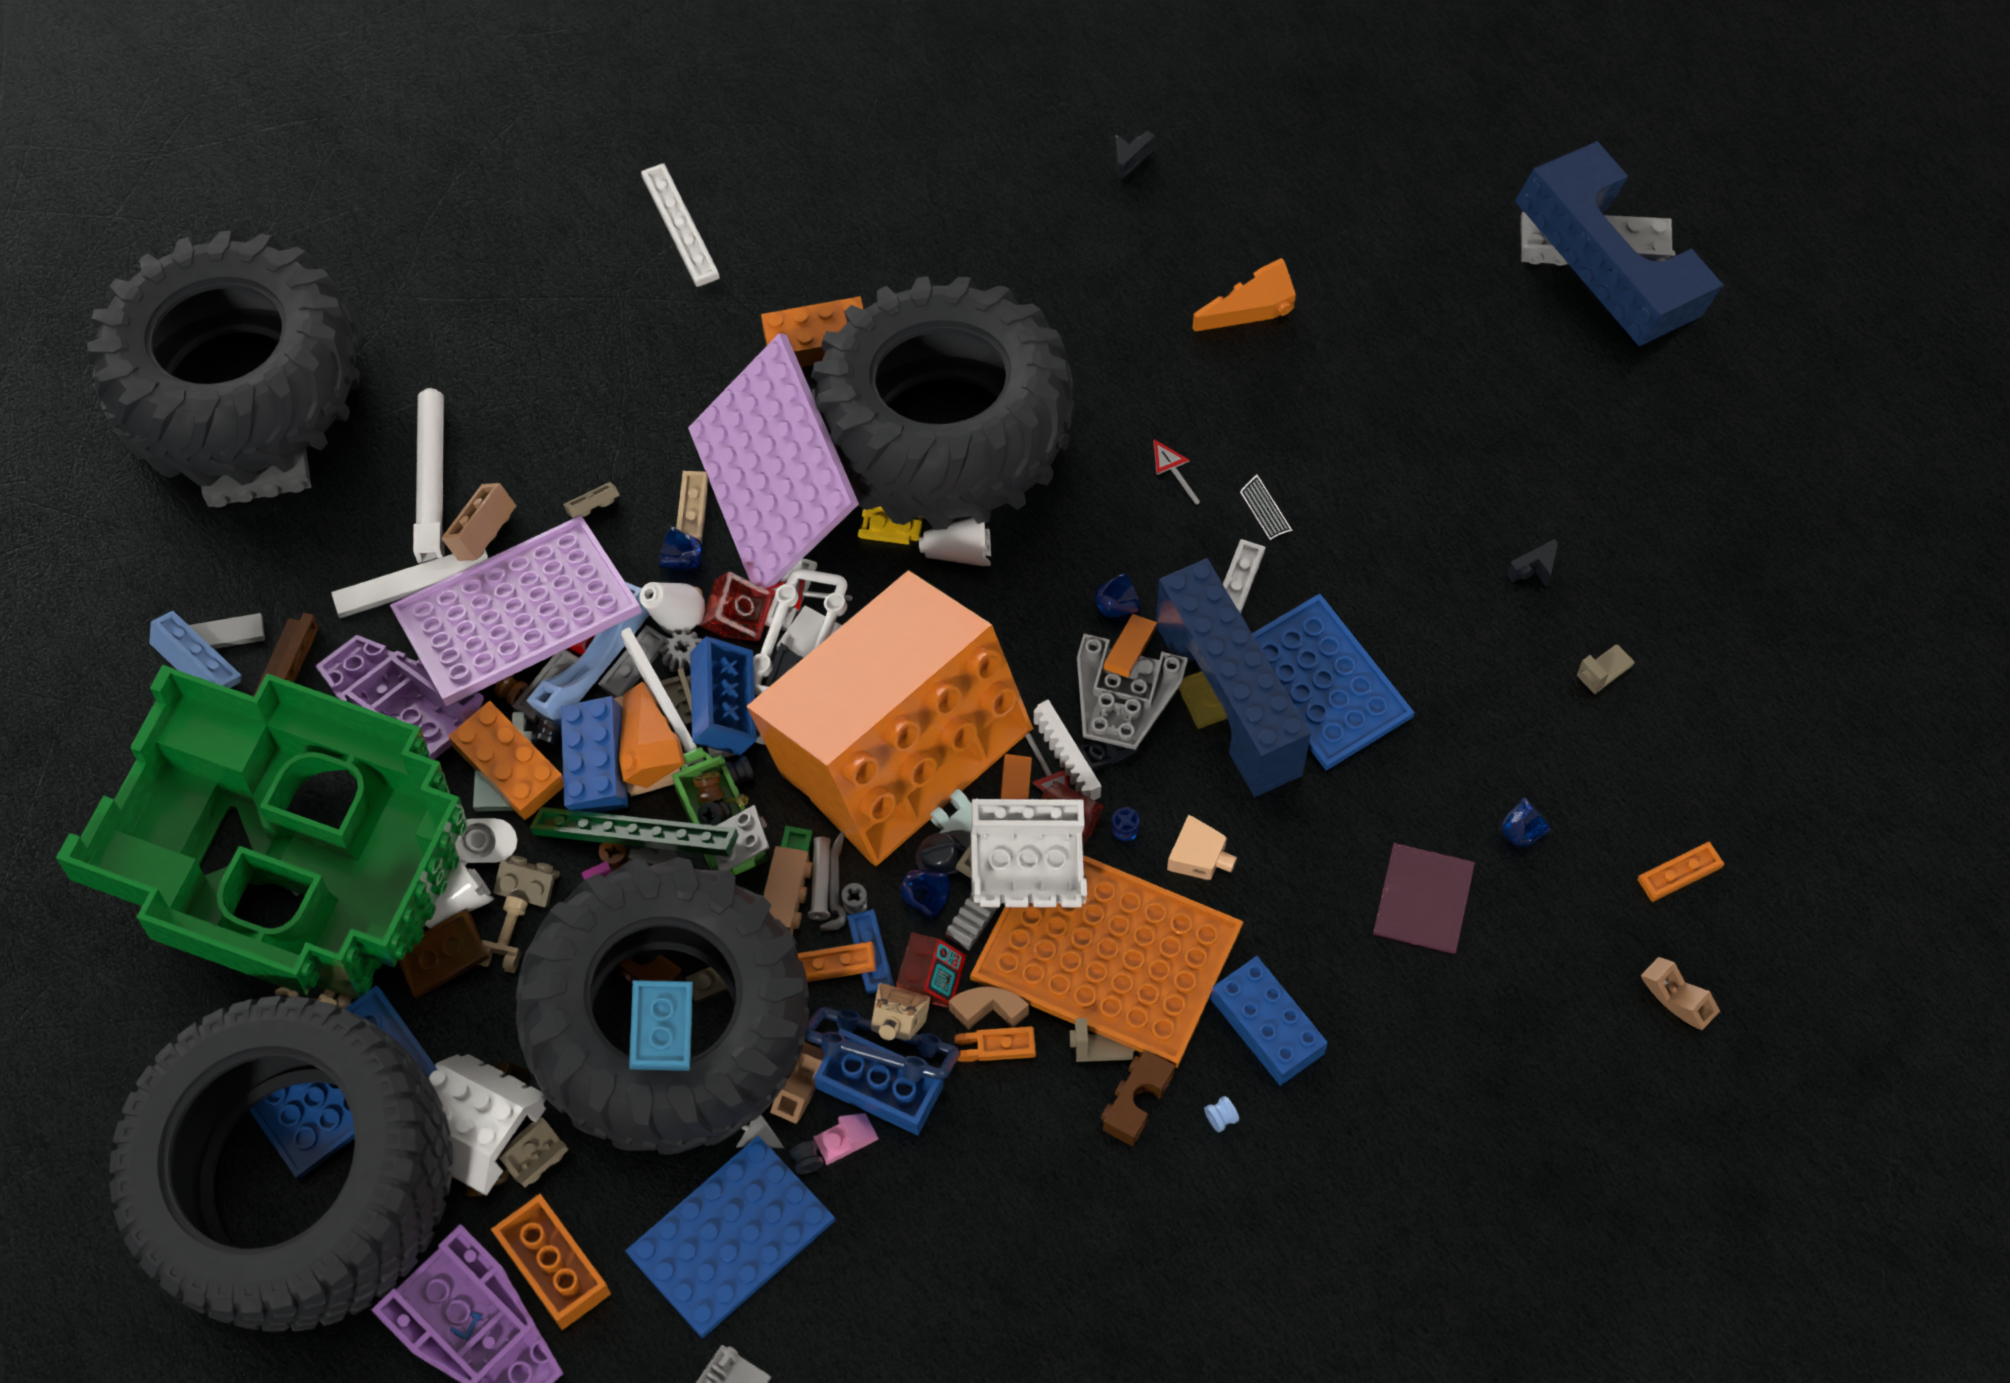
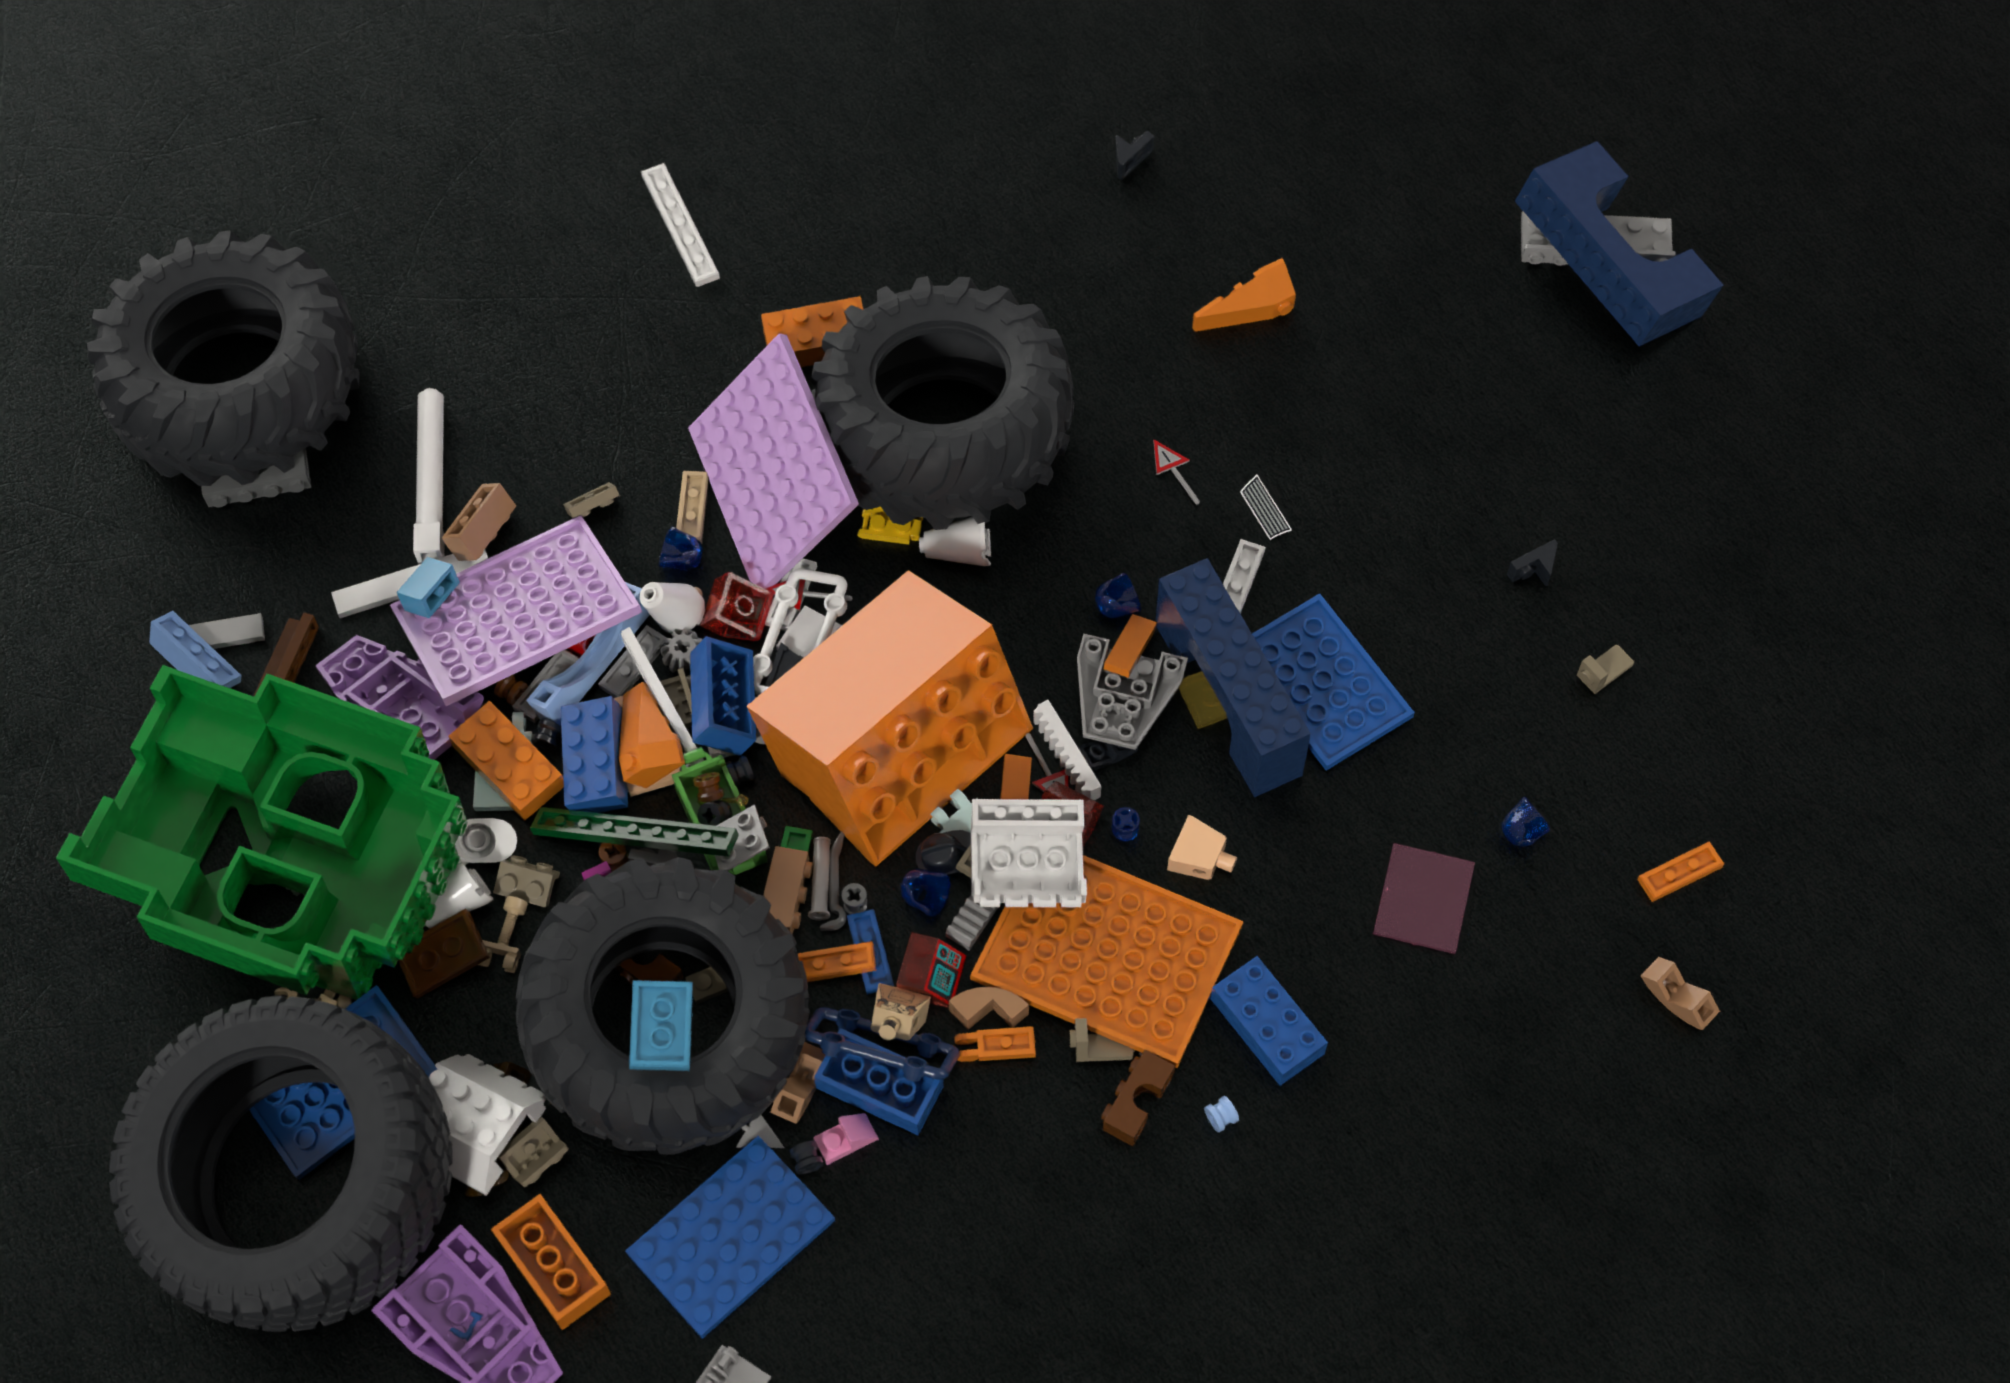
none -> dark azure brick [396,557,460,618]

